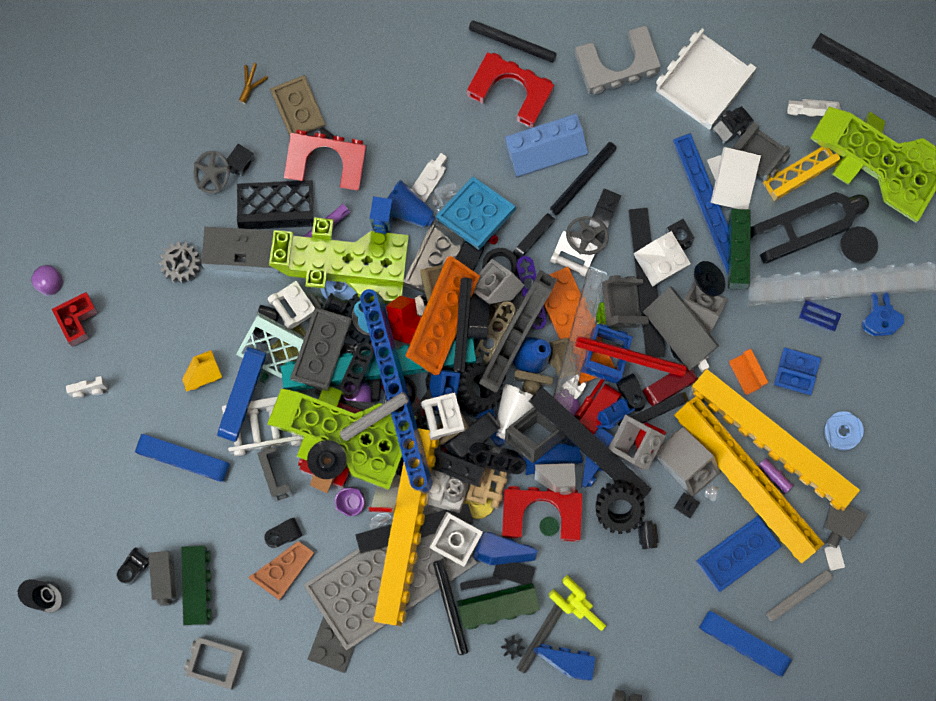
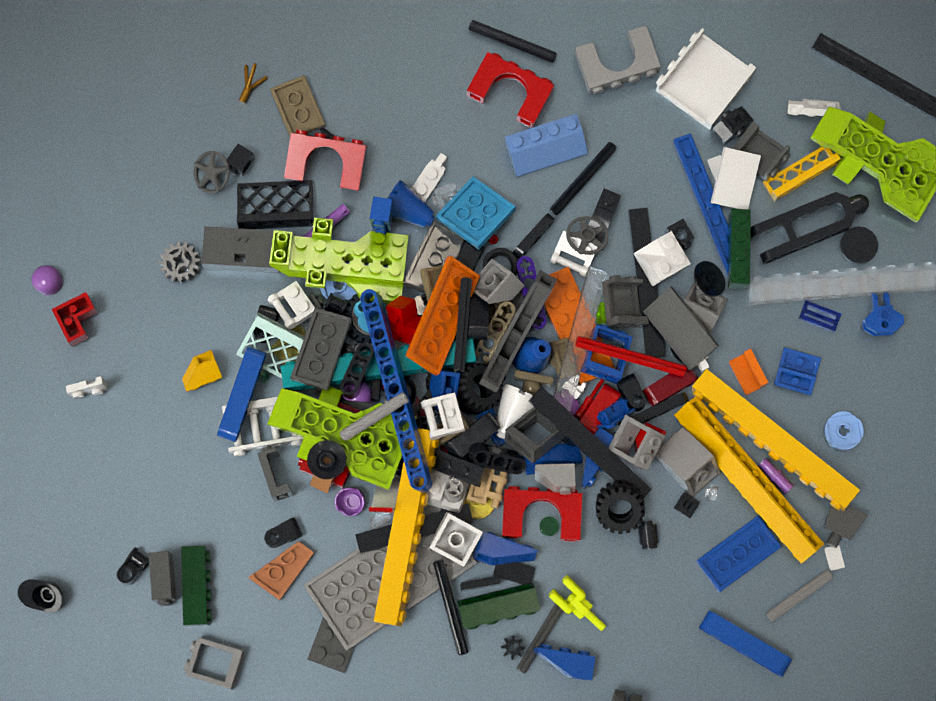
blue beam [135,434,230,482] -> none

